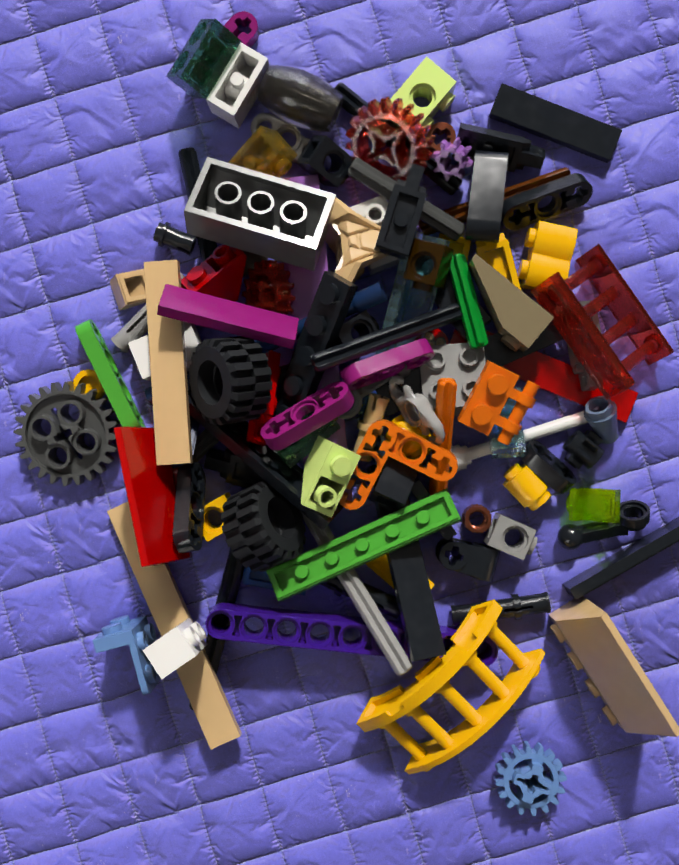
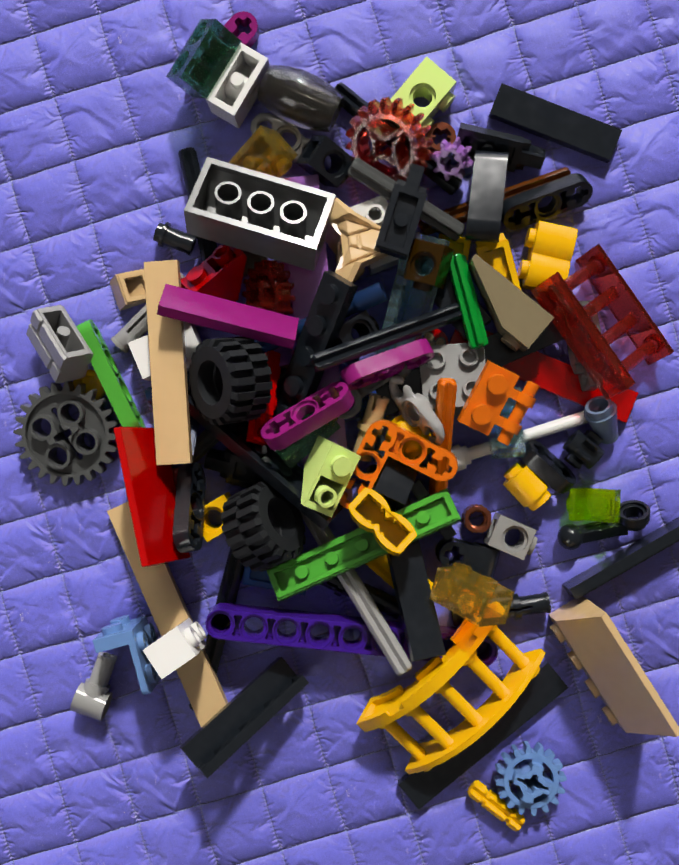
none -> light grey brick [26,305,93,384]
none -> light grey pin [70,652,117,721]
none -> black fence [180,657,309,778]
none -> yellow brick [348,488,417,557]
none -> black tile [398,660,568,809]
none -> clear yellow brick [429,563,514,627]
none -> yellow axle [467,780,525,831]

